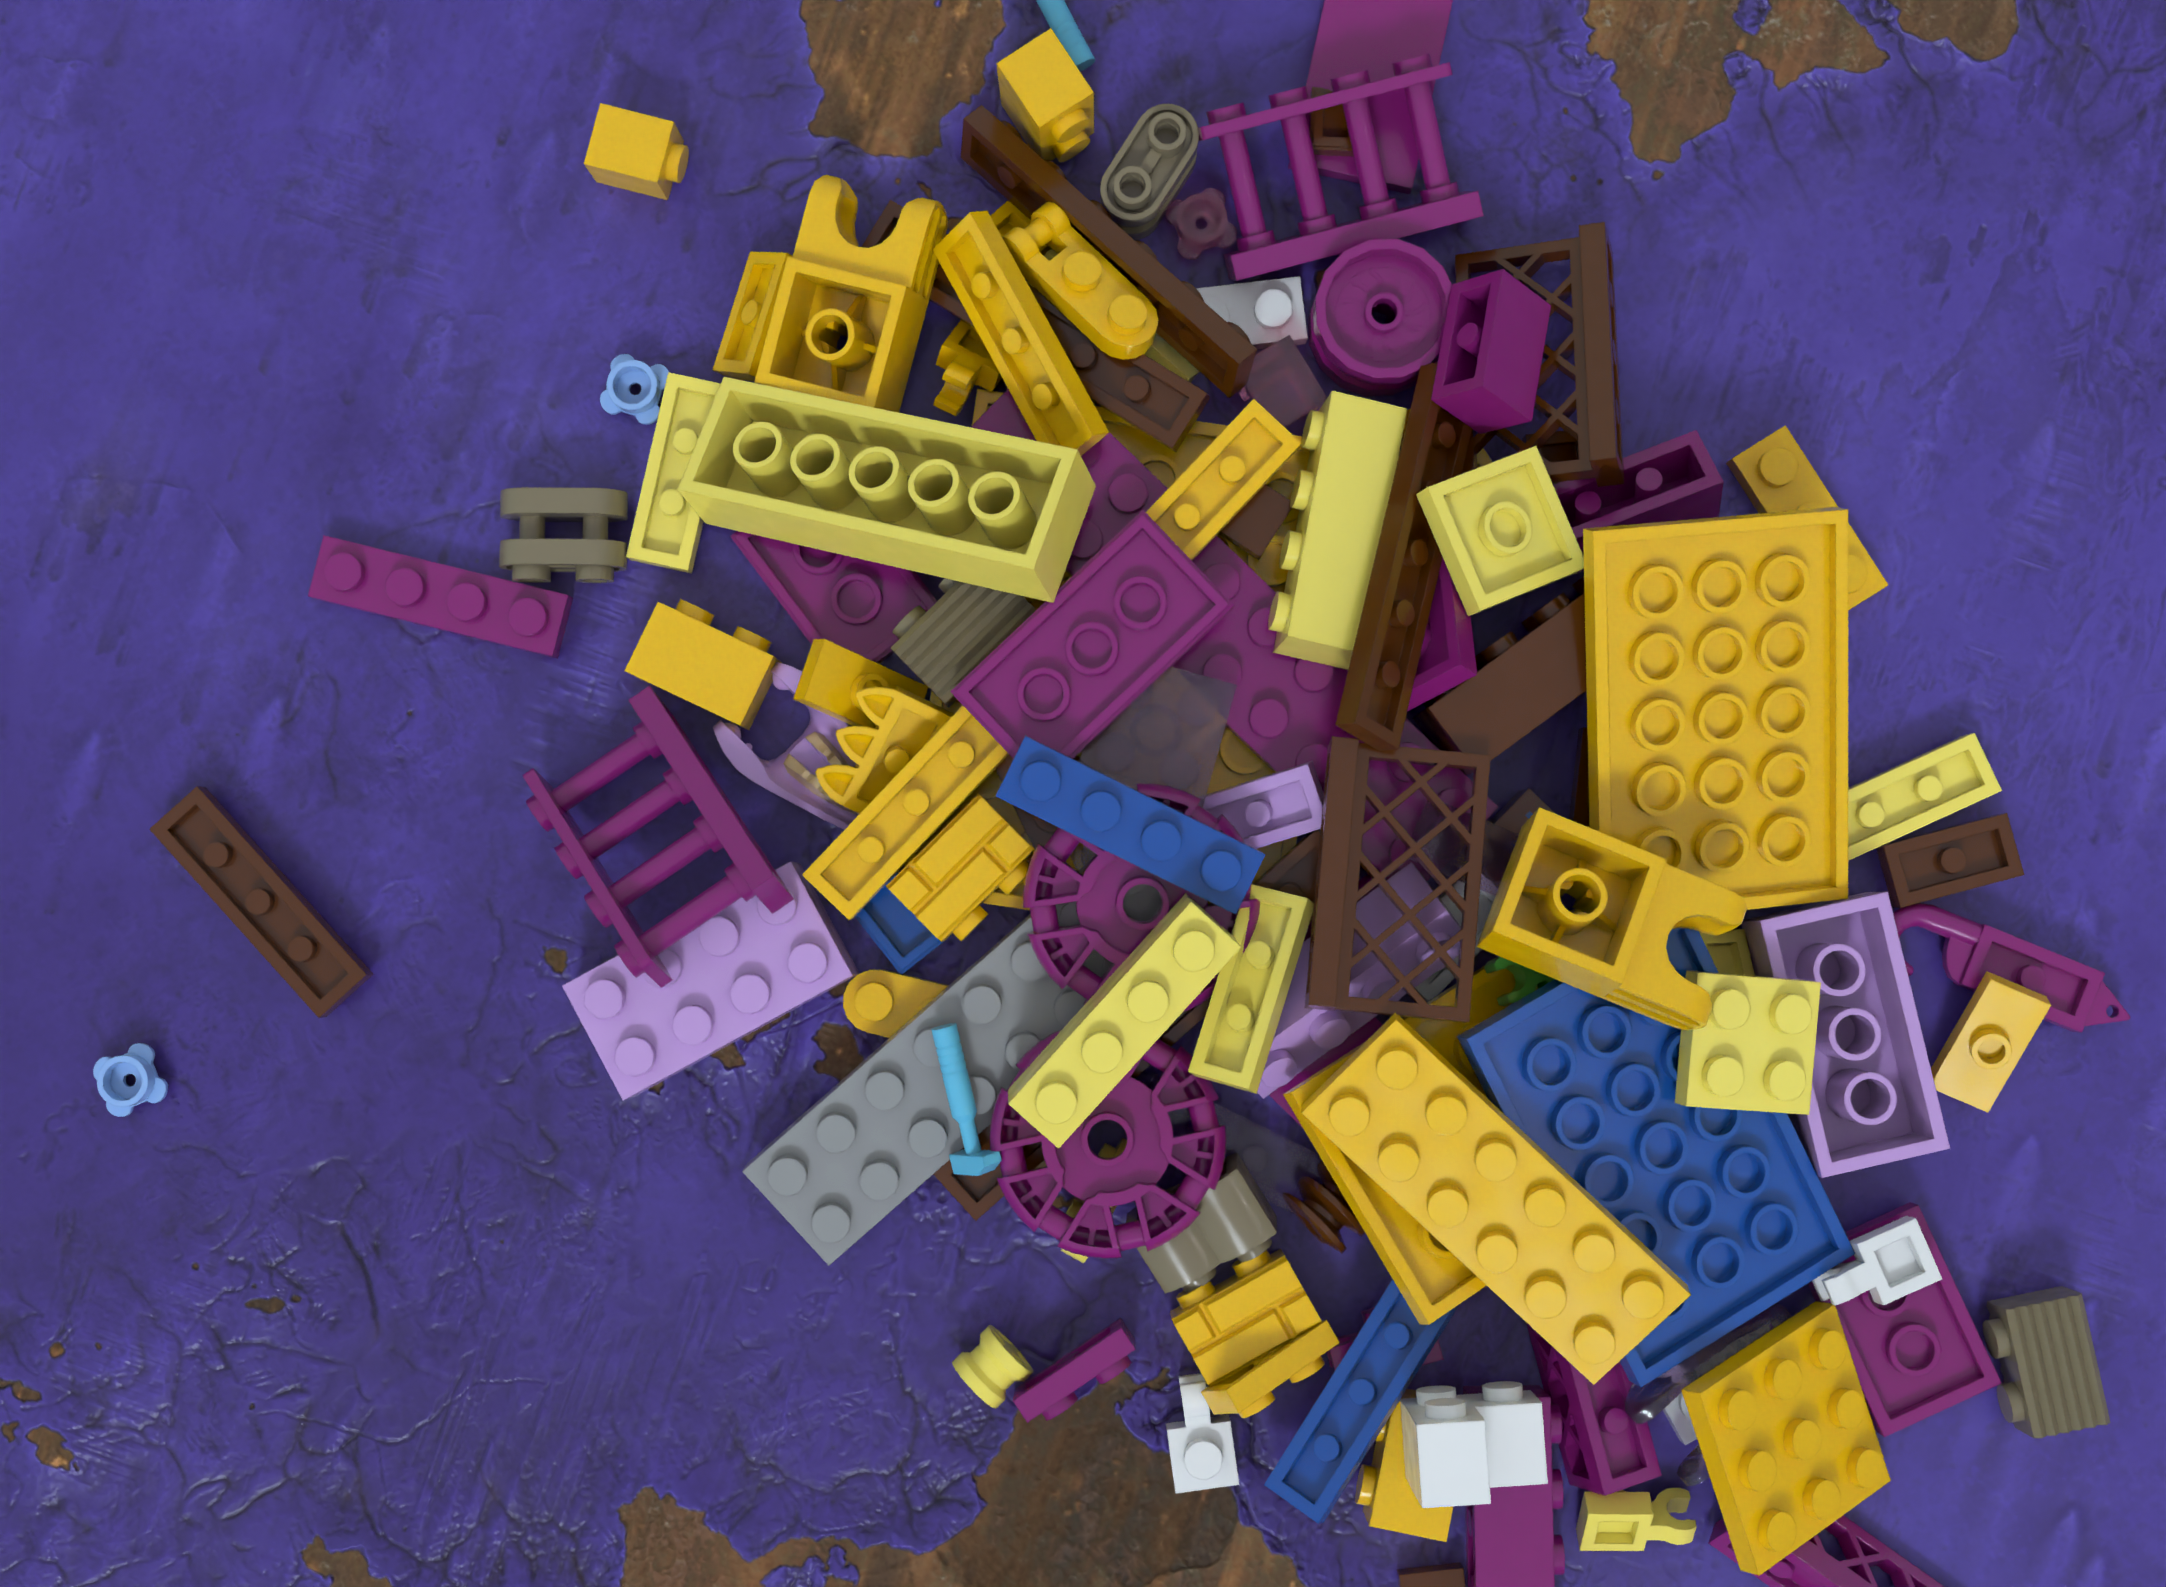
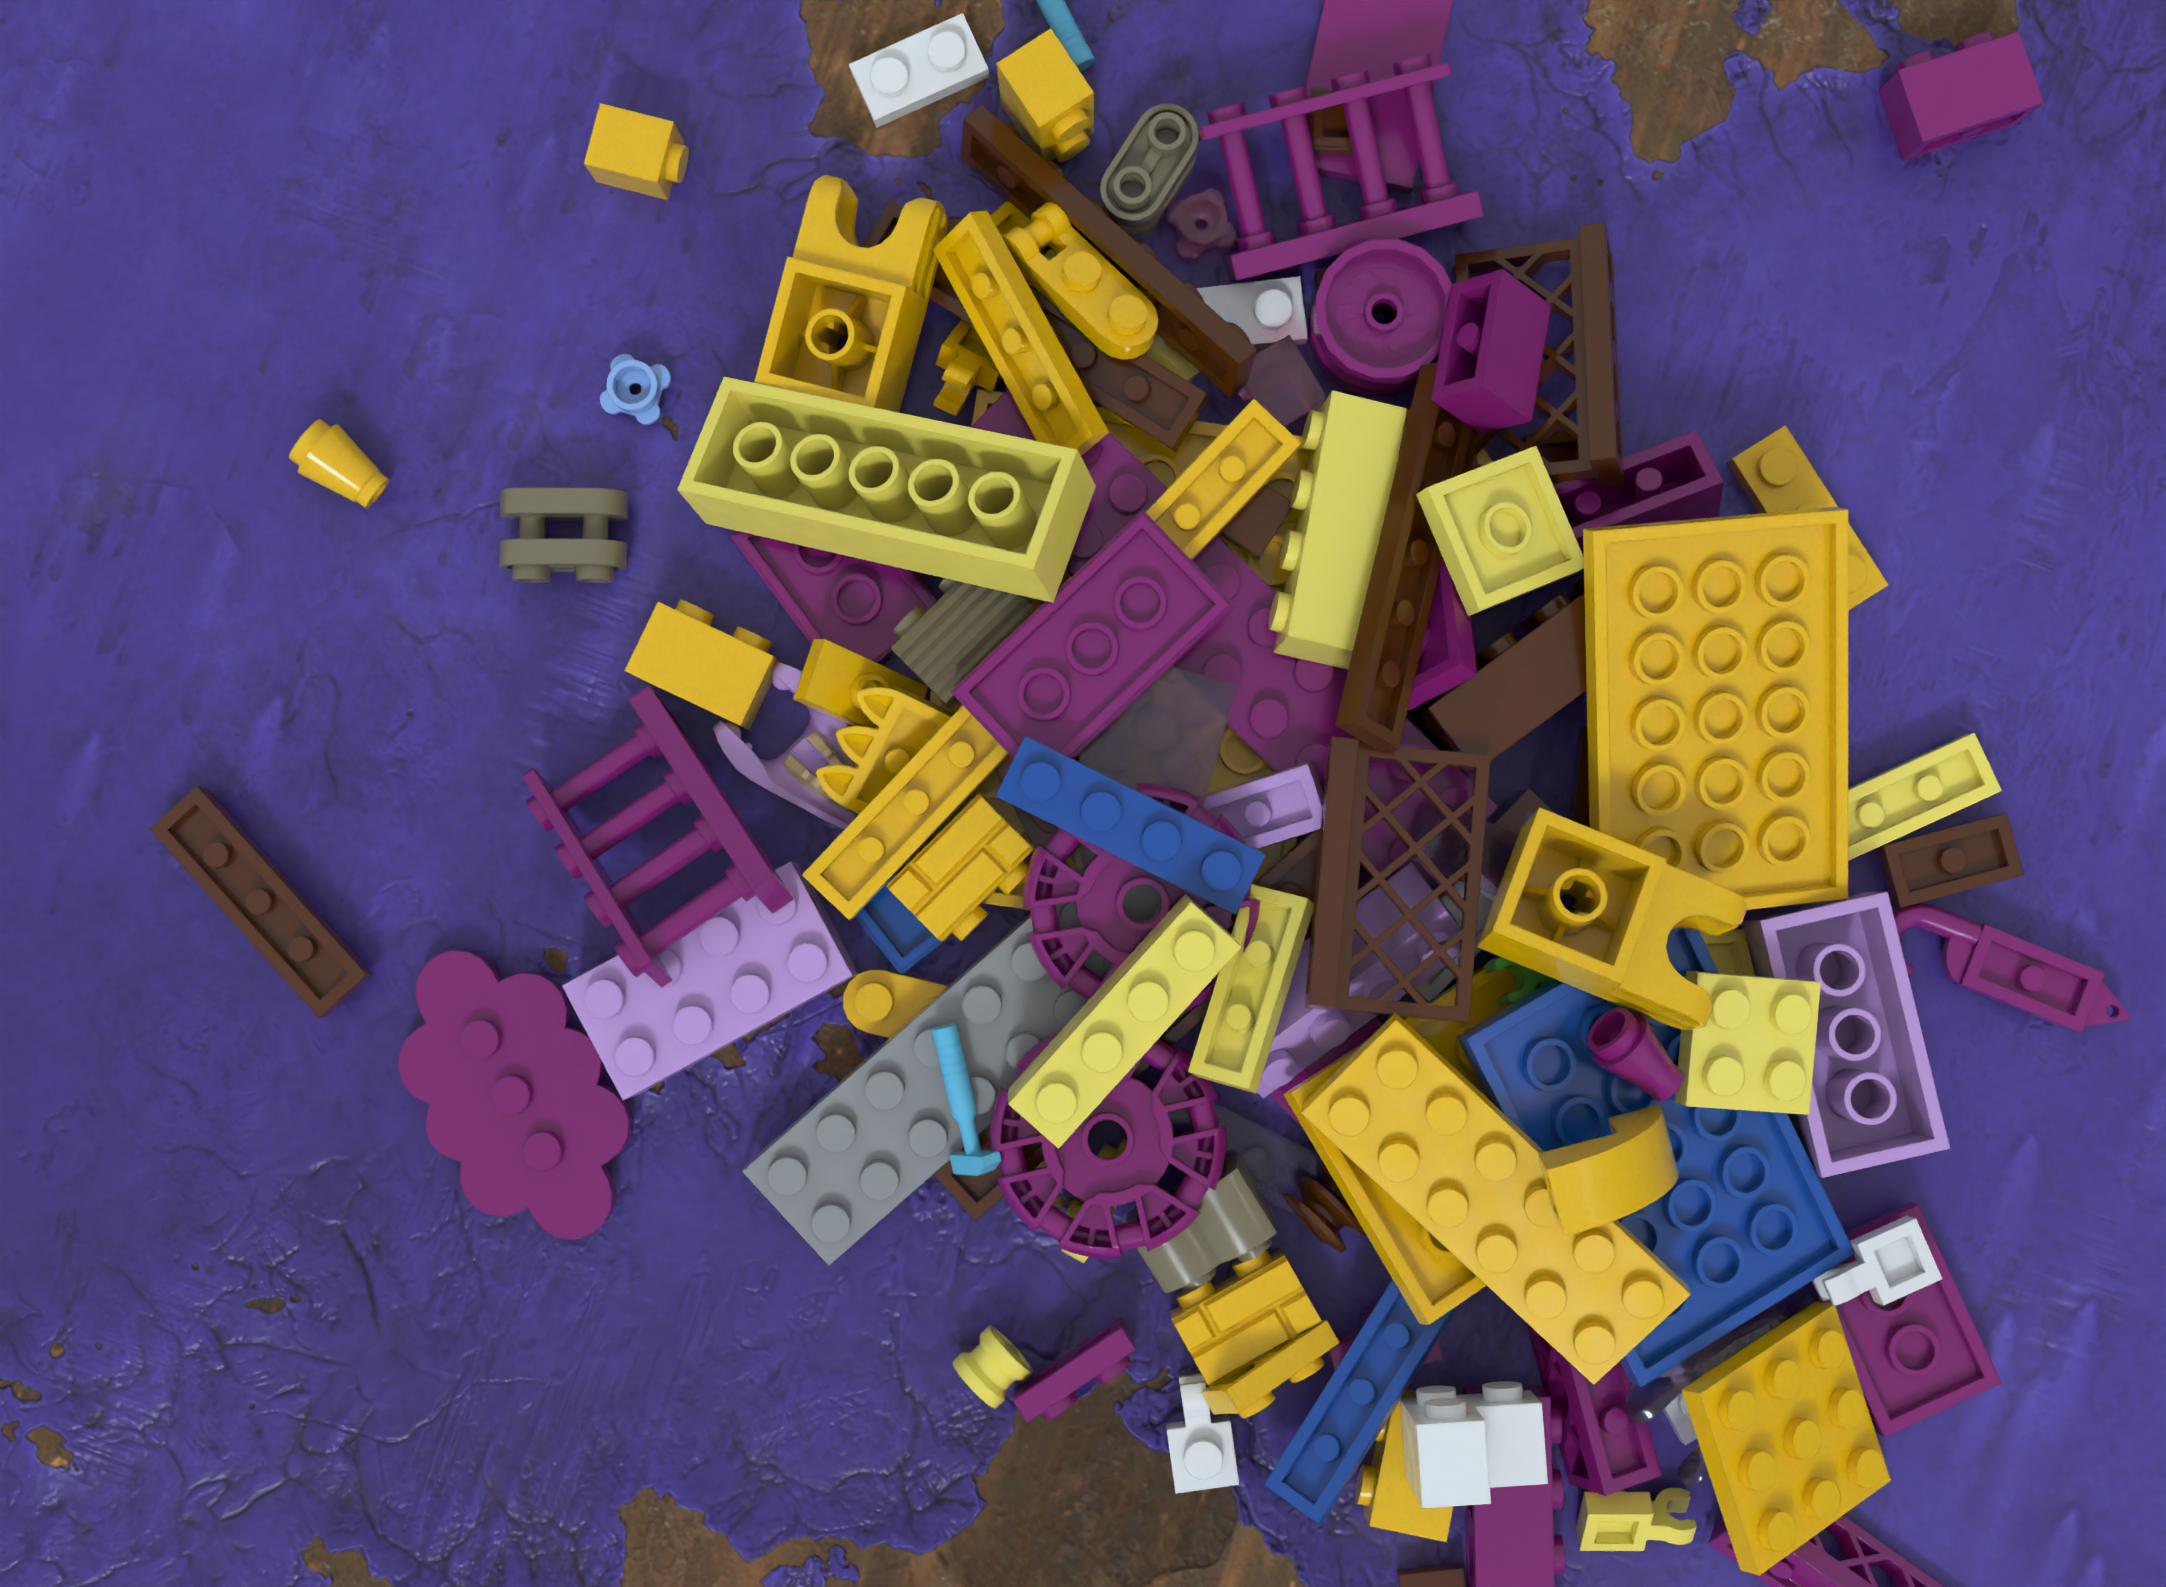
light blue plate [93,1043,168,1117] -> none
magenta plate [308,535,573,659] -> none
light yellow plate [626,372,721,574] -> none
yellow plate [712,251,793,381] -> none
yellow plate [1931,971,2051,1113] -> none
dark tan brick [1983,1286,2111,1438] -> none
none -> yellow cone [289,419,390,509]
none -> magenta plate [398,950,633,1240]
none -> white plate [849,13,990,128]
none -> yellow brick [1538,1105,1679,1237]
none -> magenta cone [1587,1007,1684,1101]
none -> magenta brick [1878,31,2044,161]

